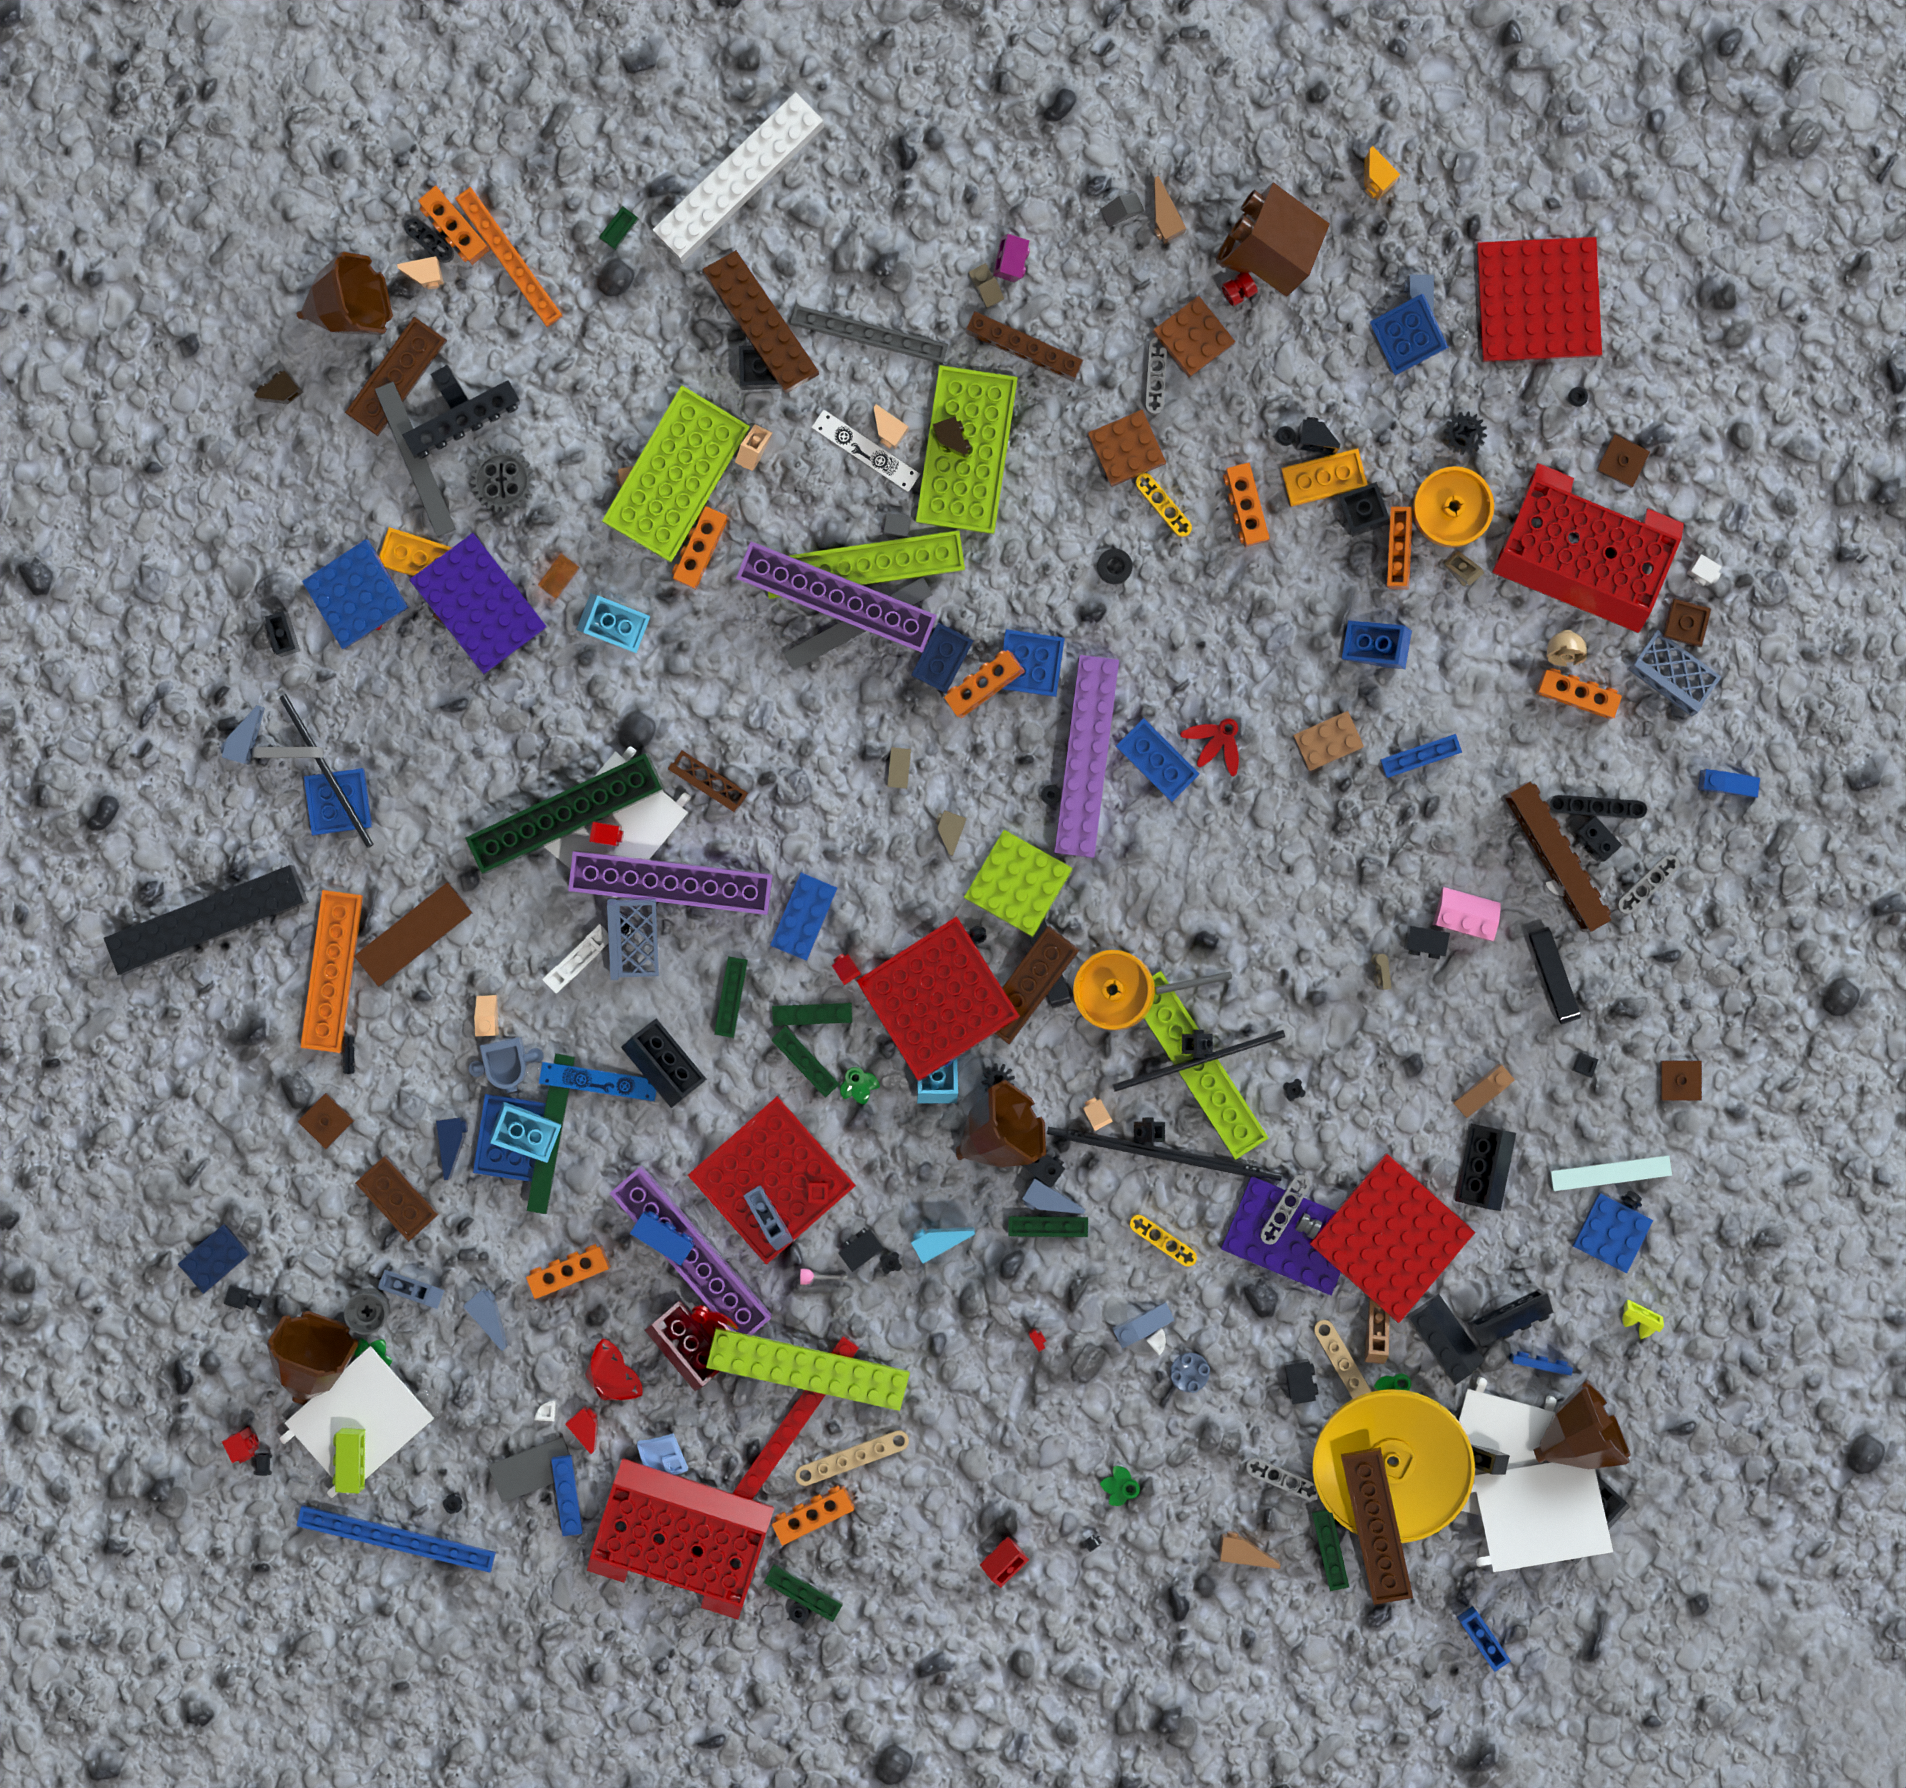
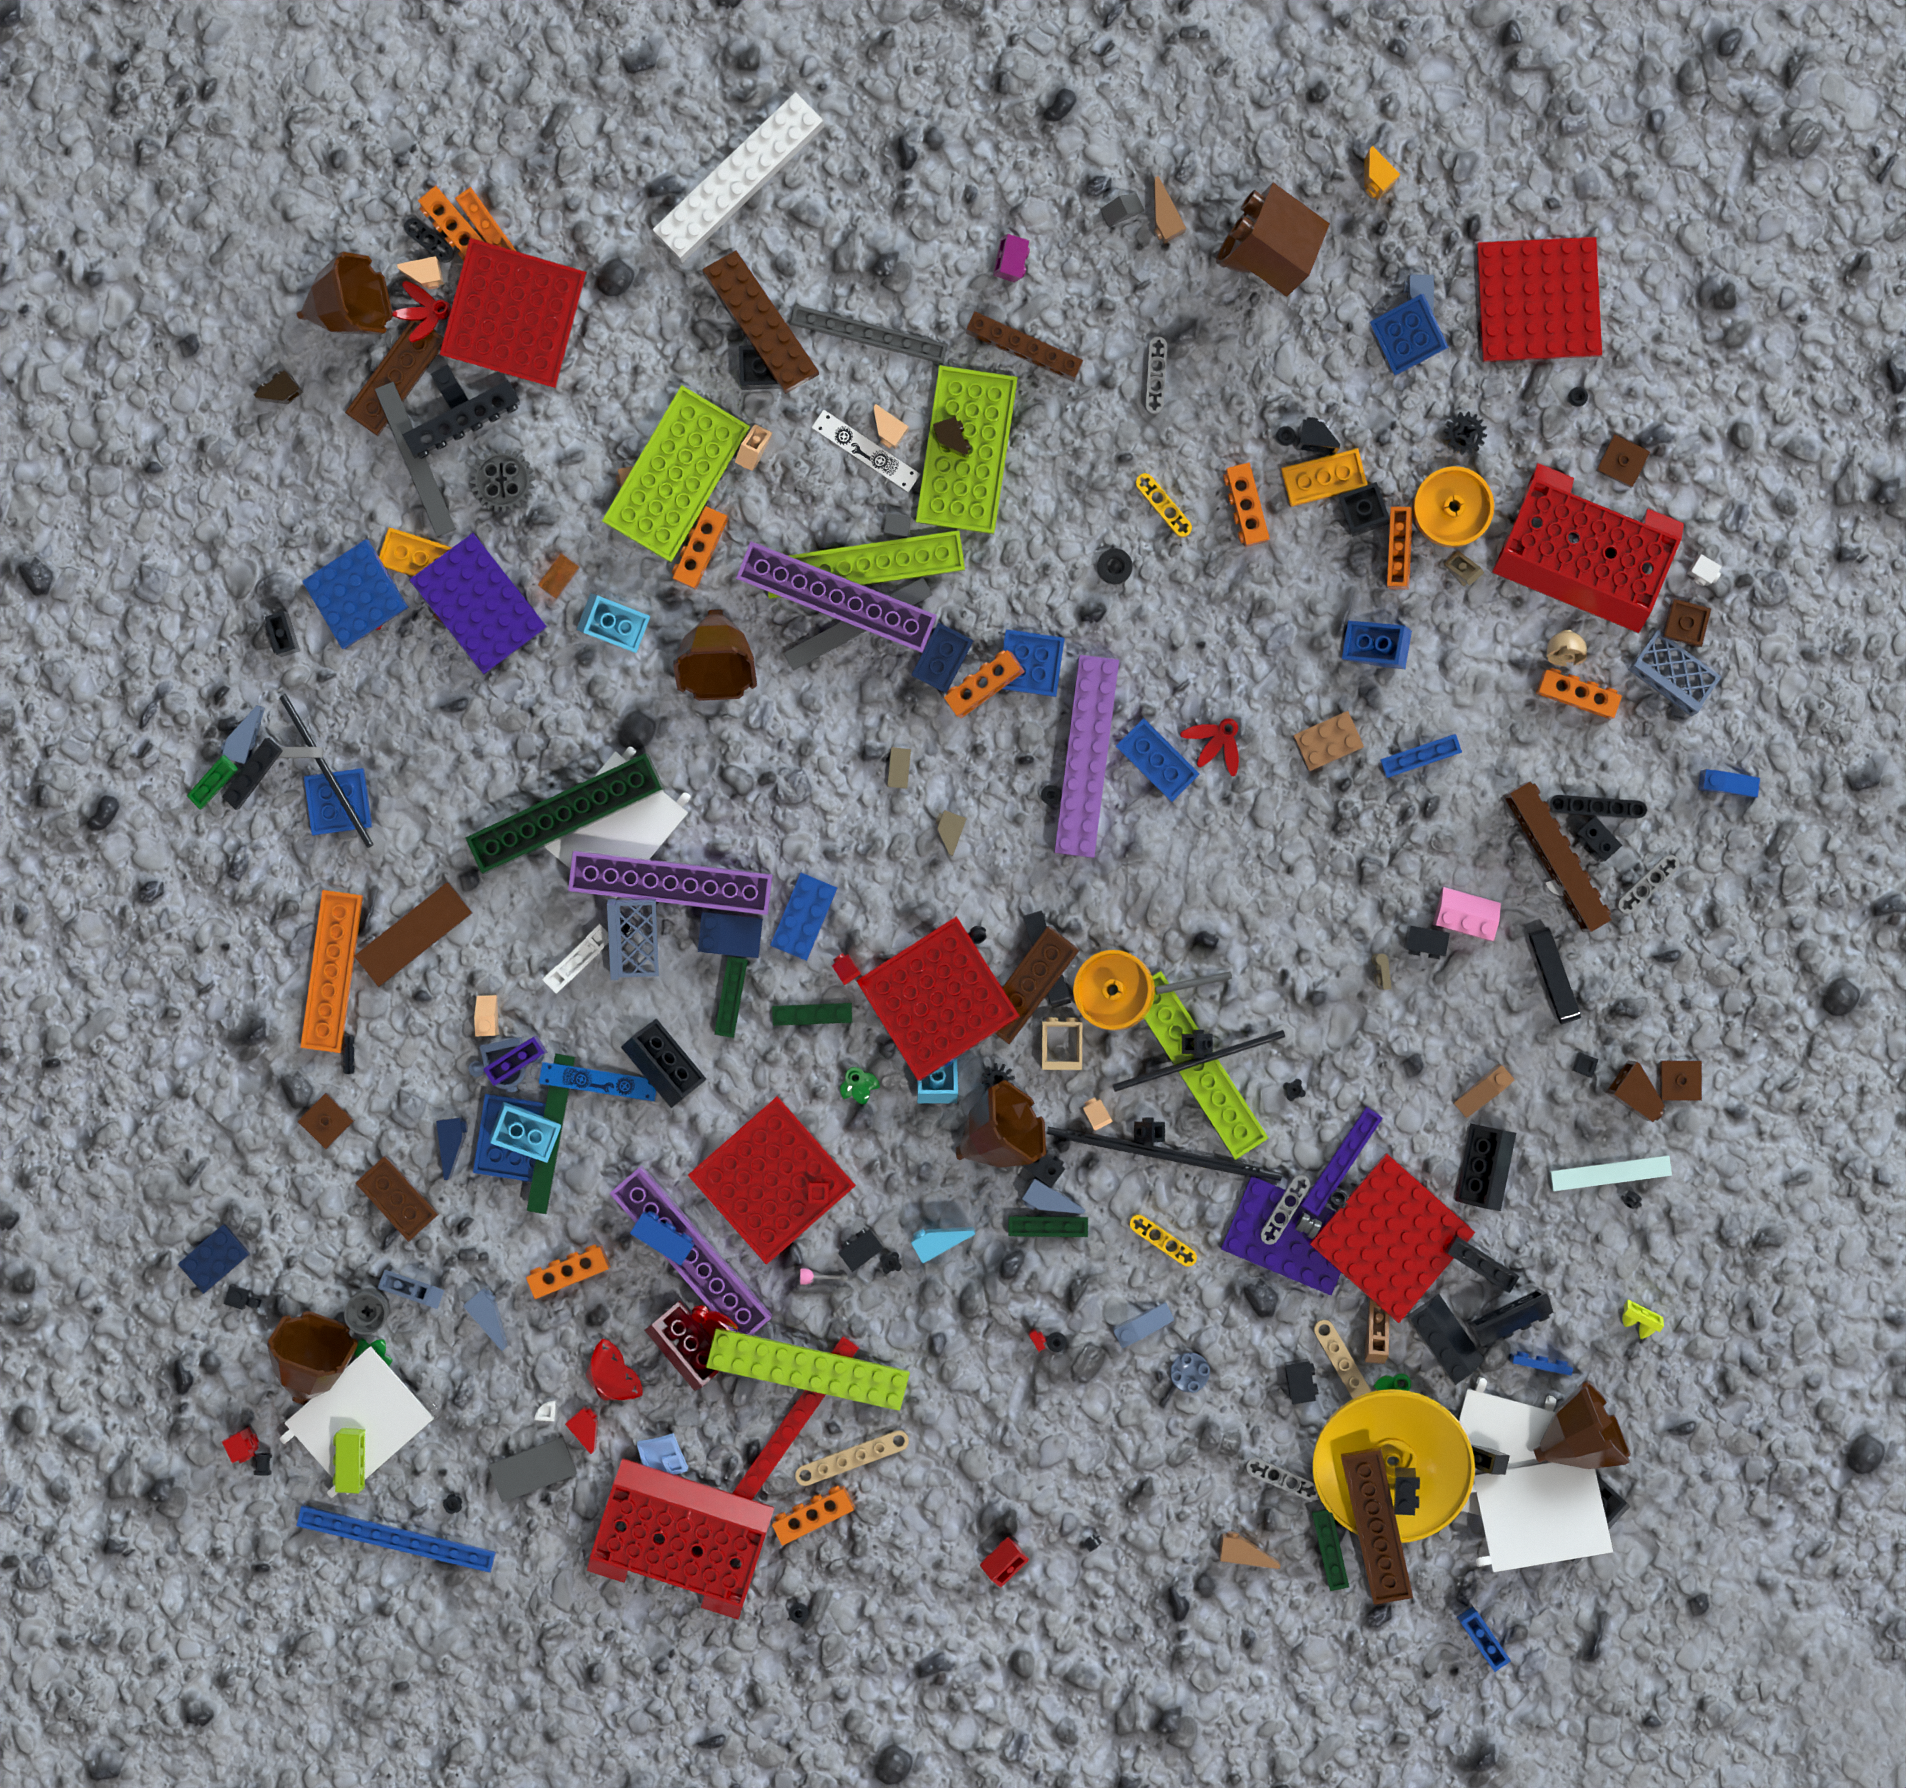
black brick [103,865,309,975] -> none
blue plate [551,1455,583,1536] -> none
red slope [589,822,624,846] -> none
dark green tile [599,206,639,250] -> none
reddish brown fence [668,750,749,813] -> none
sand blue slope [744,1185,793,1251] -> none
dark green plate [764,1564,843,1622] -> none
dark green plate [771,1026,840,1098] -> none
lime plate [964,830,1073,937] -> none
dark tan slope [968,263,1004,308] -> none
dark orange plate [1088,409,1166,487] -> none
green plate [1100,1466,1140,1506] -> none
white tile [1146,1328,1166,1355] -> none
dark orange plate [1152,296,1236,378] -> none
red wheel [1221,273,1258,307] -> none
blue plate [1572,1193,1653,1273] -> none
none -> green tile [186,755,238,810]
none -> black plate [222,738,283,810]
none -> red plant [392,281,451,342]
none -> red plate [439,238,587,388]
none -> dark purple brick [483,1036,548,1086]
none -> reddish brown piece [673,609,757,701]
none -> dark blue slope [698,912,763,958]
none -> tan window [1042,1017,1082,1070]
none -> black plate [1047,1332,1067,1352]
none -> dark purple tile [1300,1107,1383,1217]
none -> black plate [1328,1190,1347,1210]
none -> black brick [1394,1467,1420,1516]
none -> black plate [1445,1235,1520,1293]
none -> reddish brown slope [1605,1060,1665,1122]

